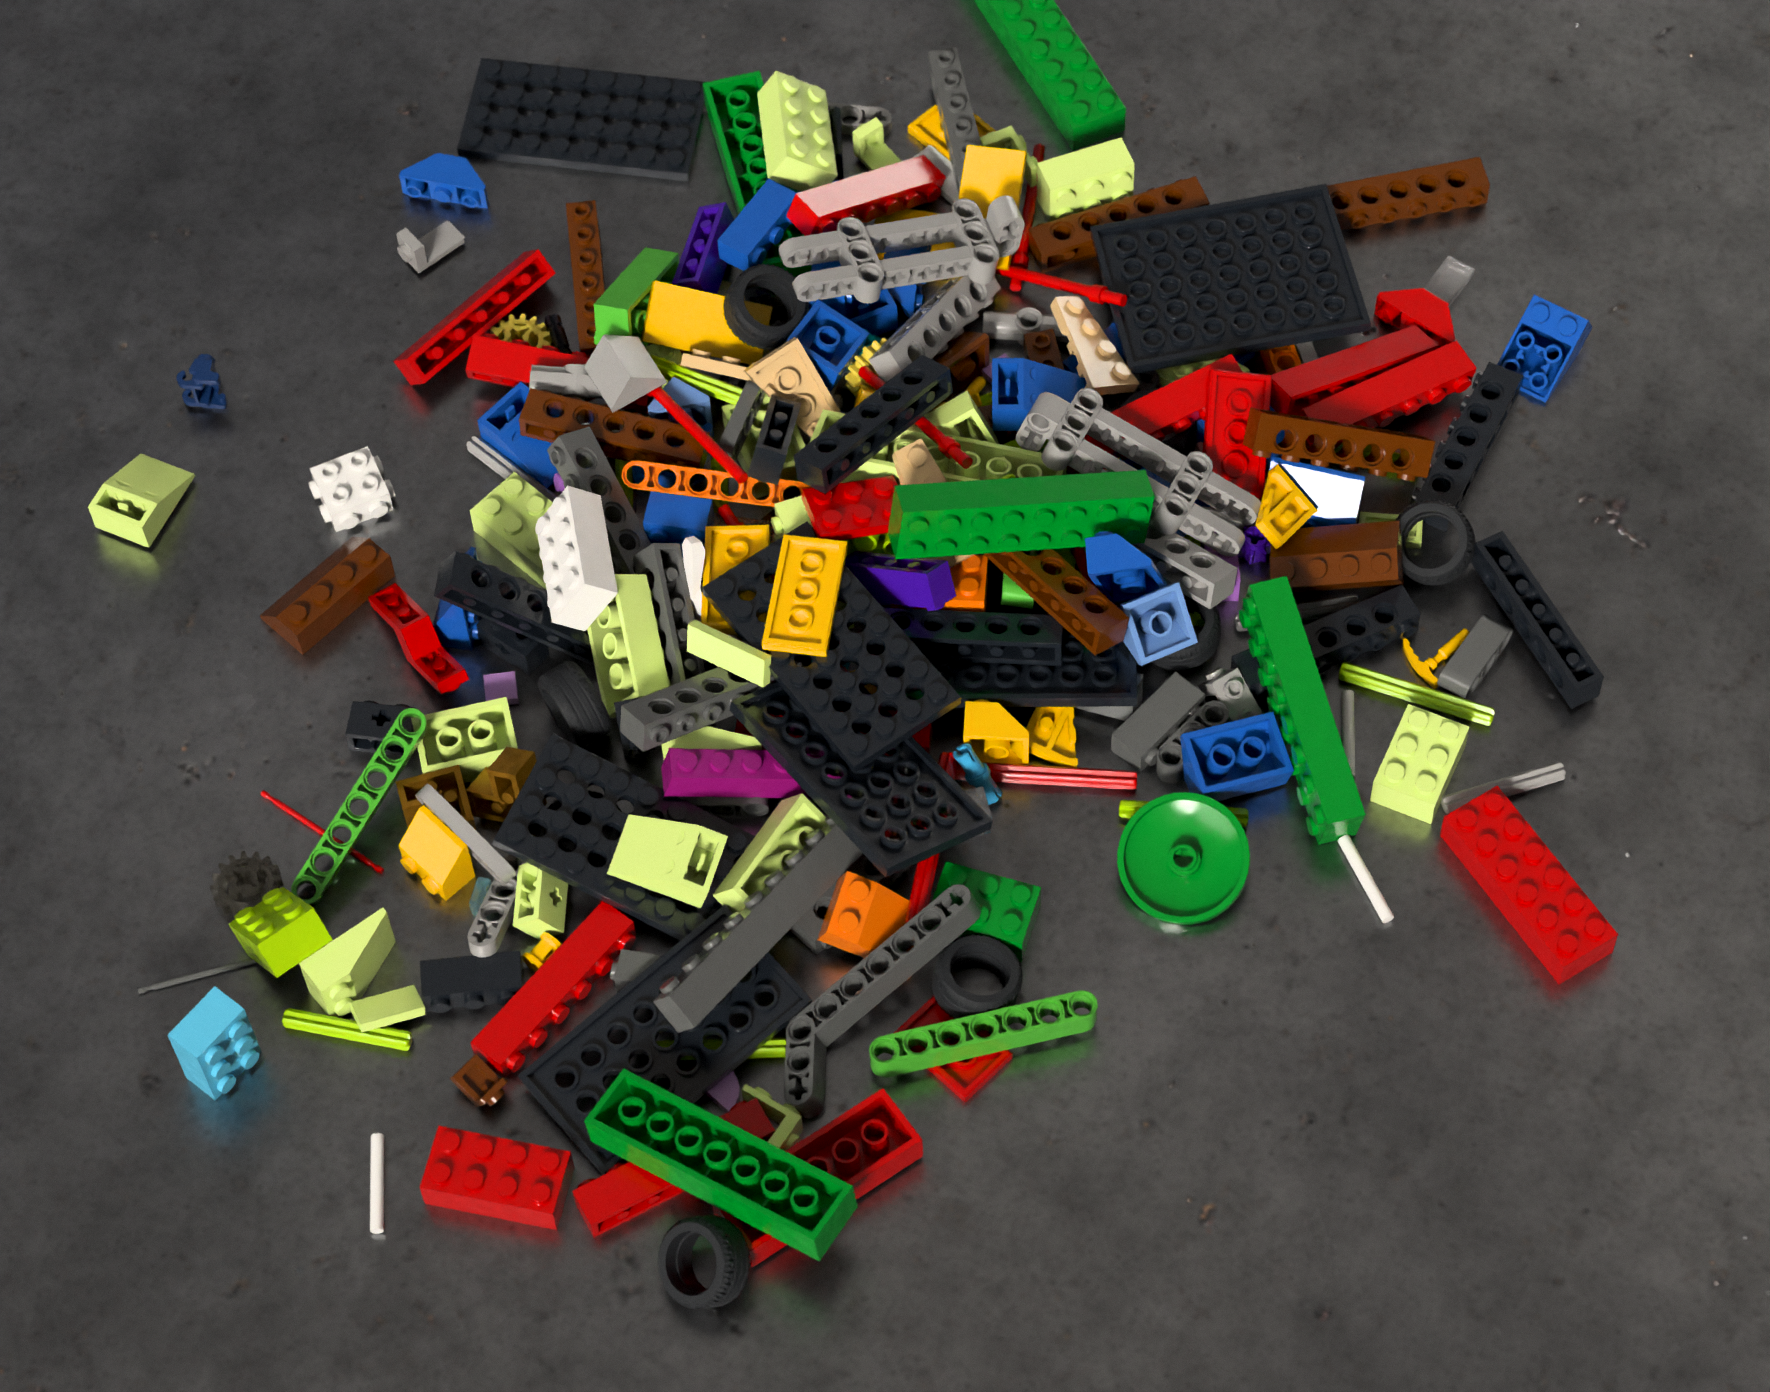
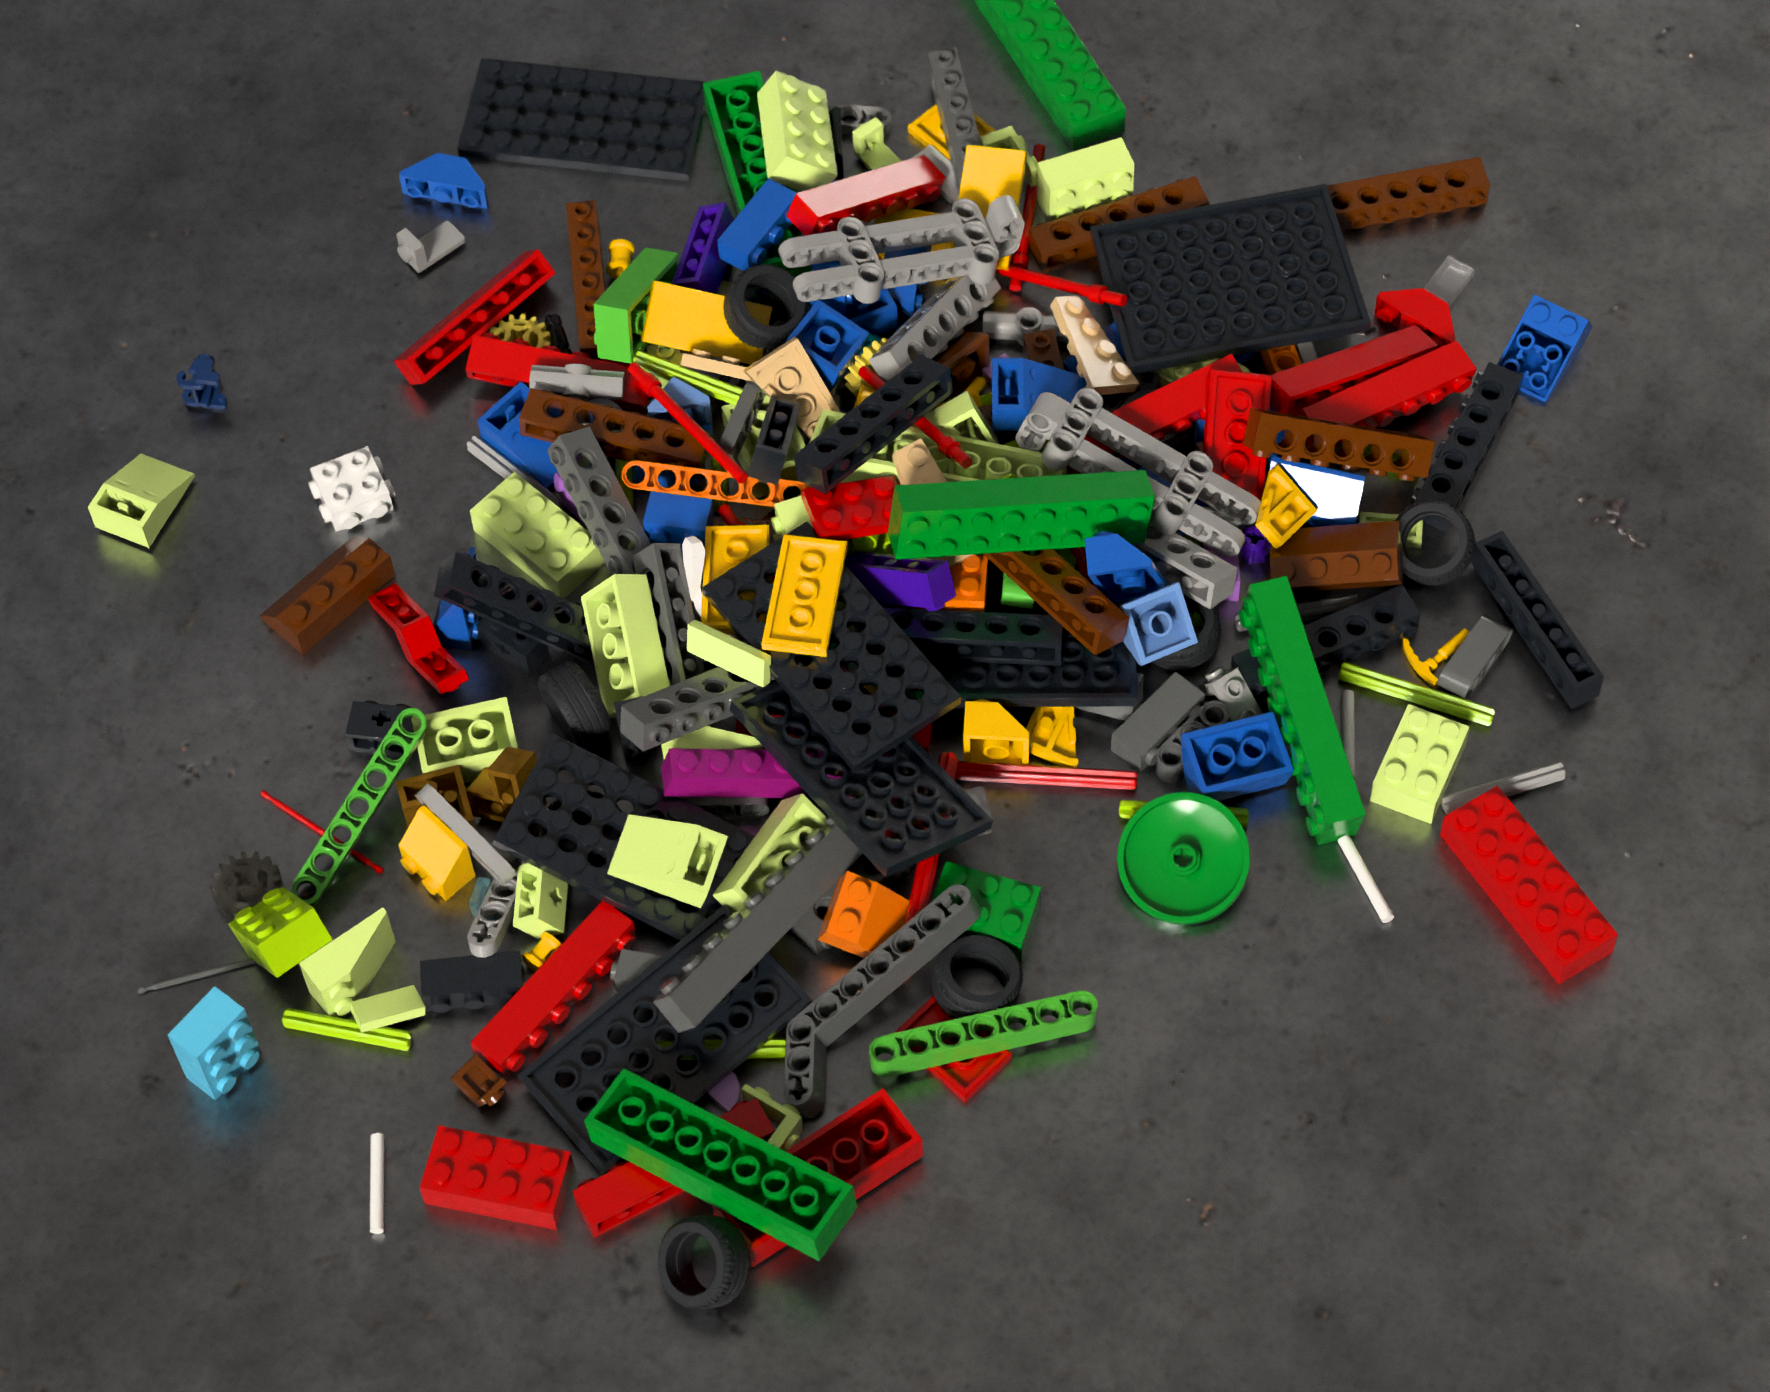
lavender tile [483,671,519,705] -> none
white brick [535,486,618,631] -> none
light grey slope [584,335,667,413] -> none
dark azure pin [953,743,1003,805] -> none
none -> yellow bush [606,239,635,279]

